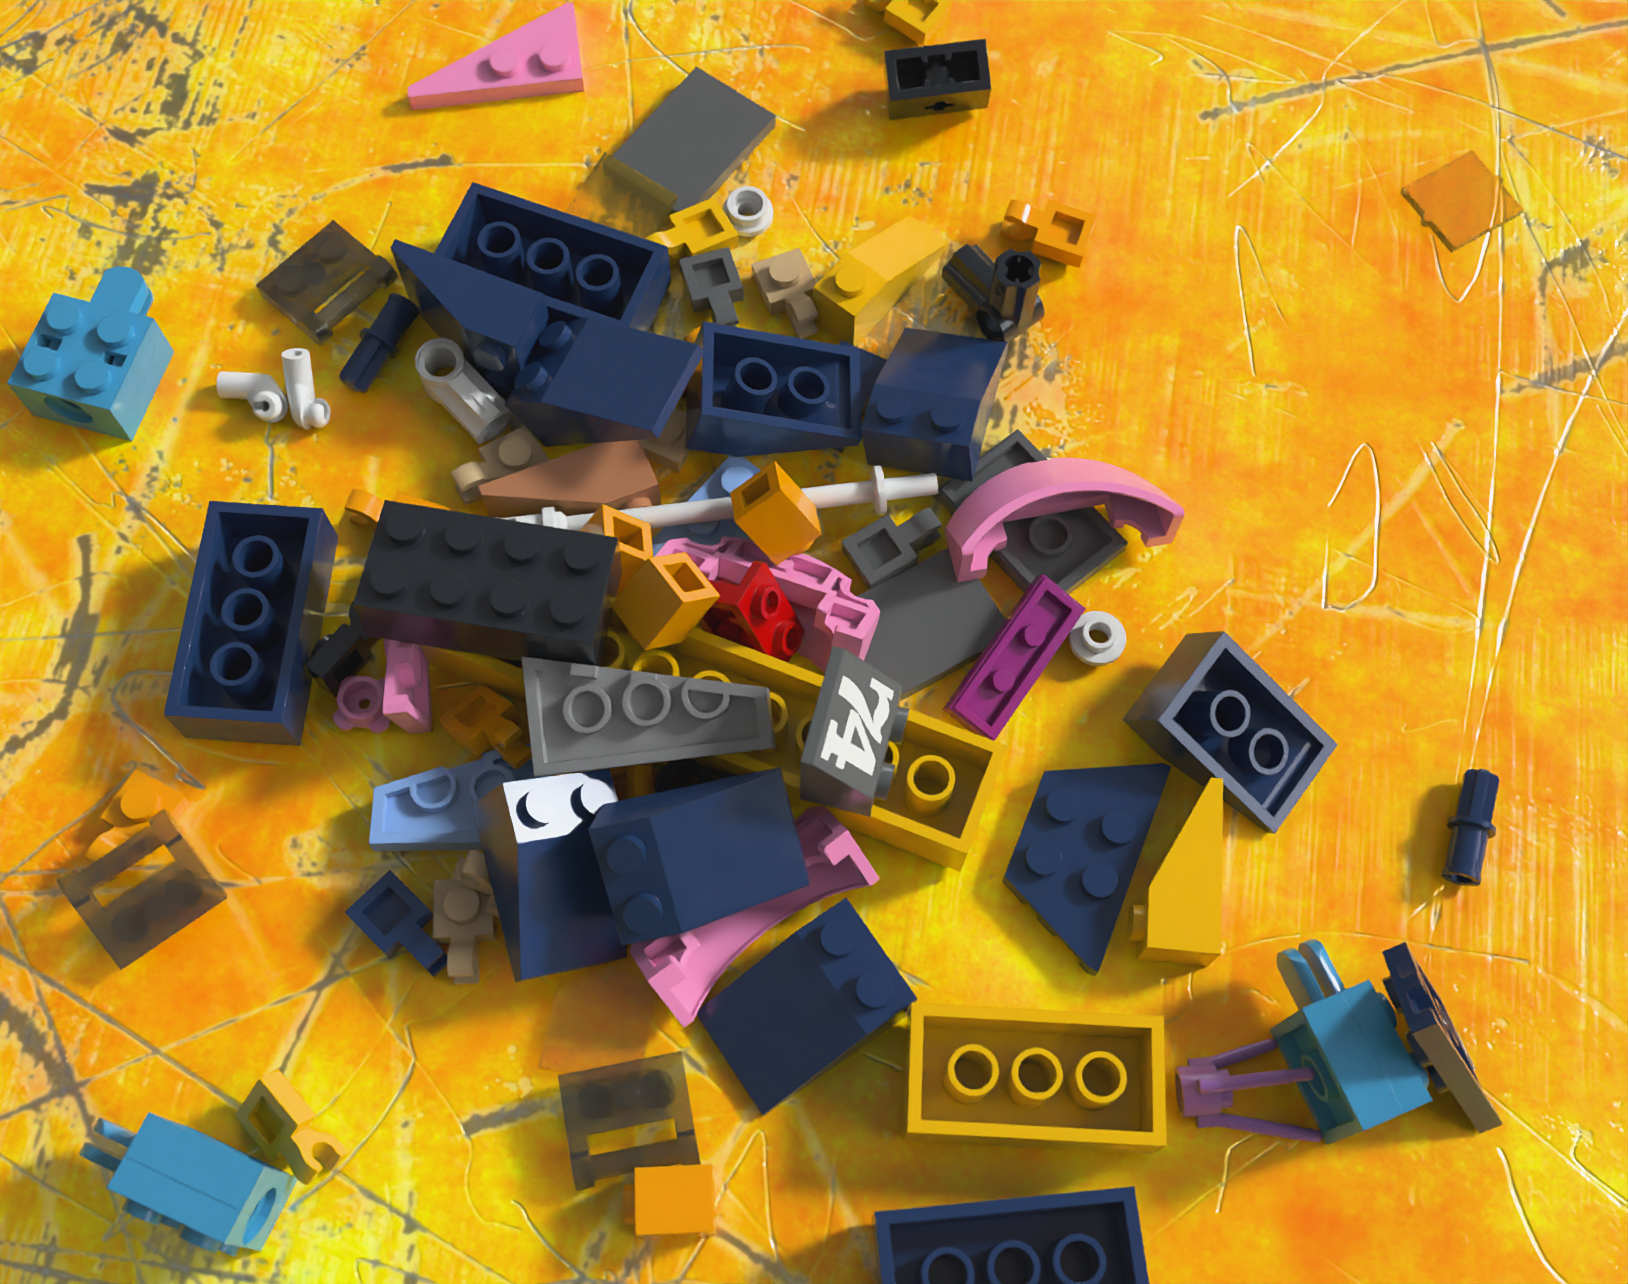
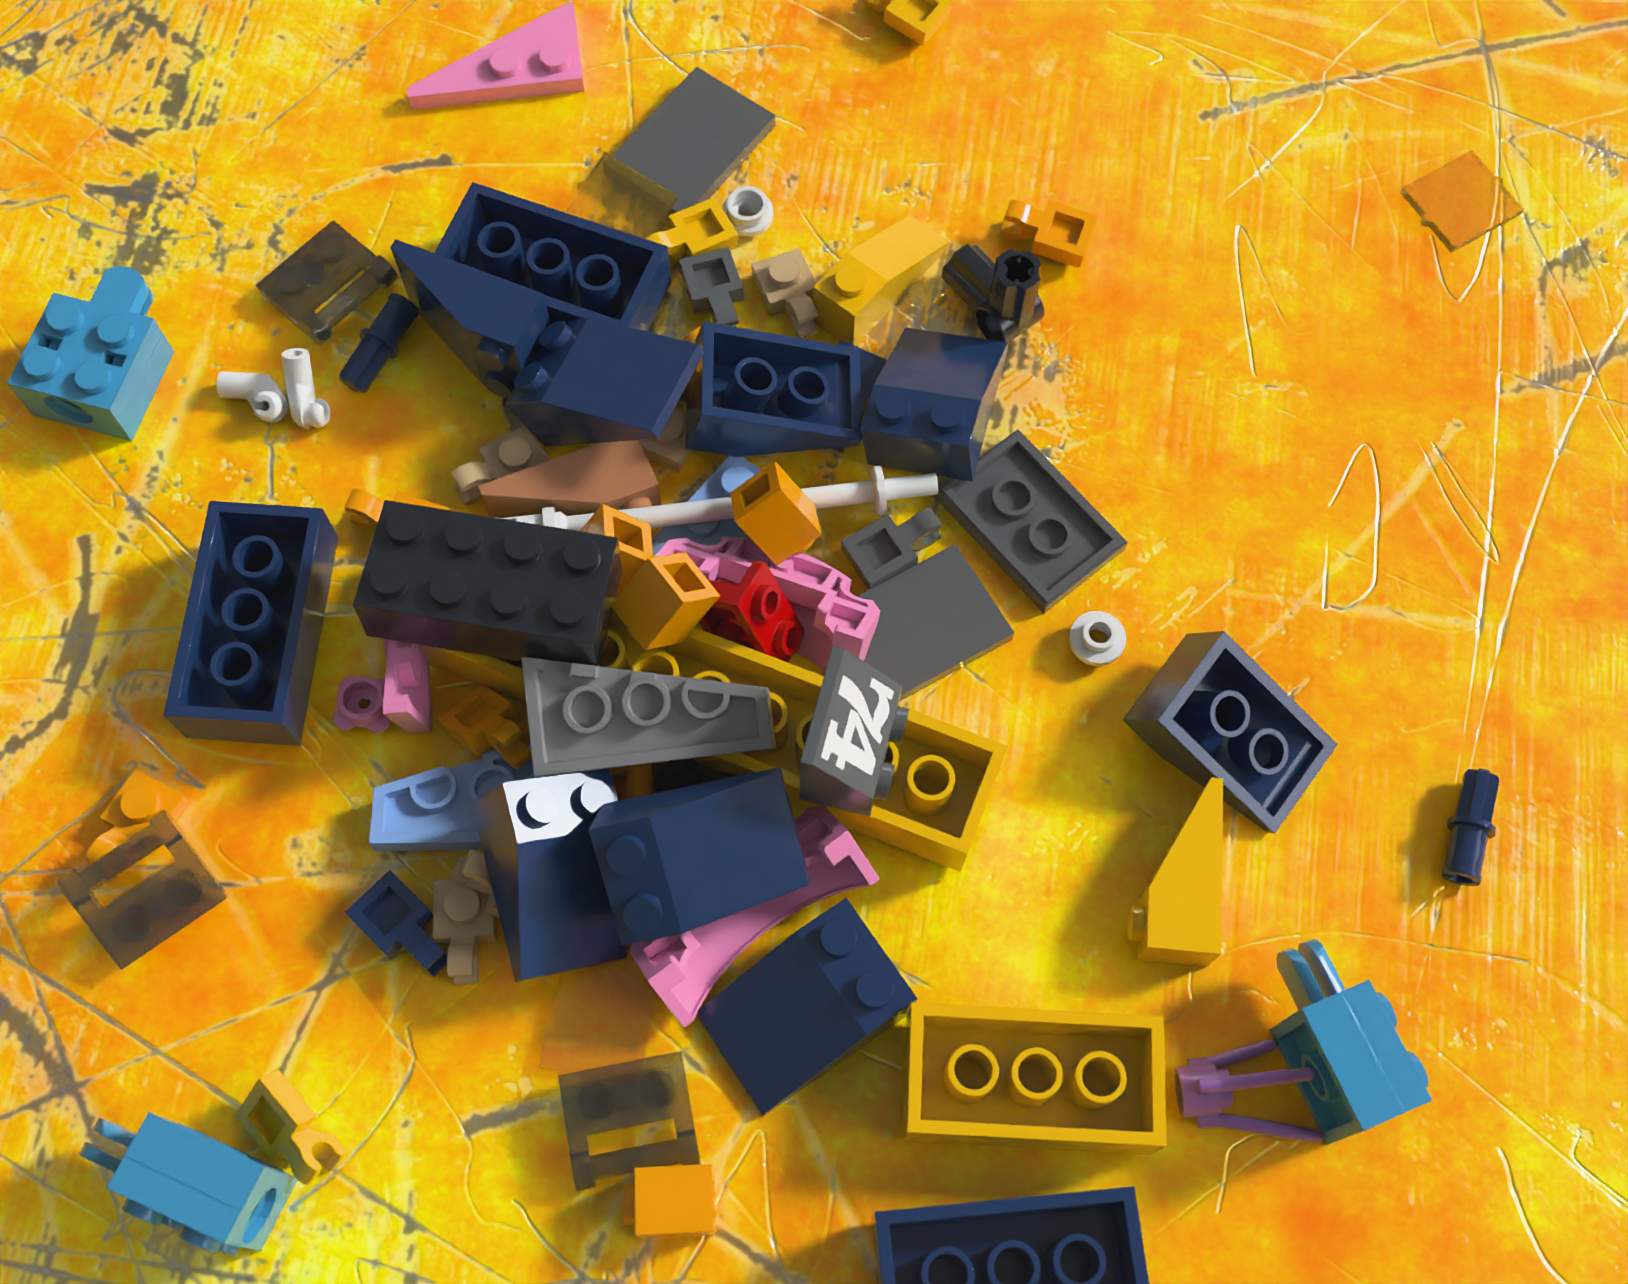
black plate [305,600,381,698] -> none
white piece [415,338,514,444] -> none
black brick [884,39,992,120] -> none
magenta tile [942,574,1086,741] -> none
bright pink windscreen [945,458,1185,583] -> none
dark blue wing [1002,763,1171,976] -> none
wing [1382,942,1503,1134] -> none

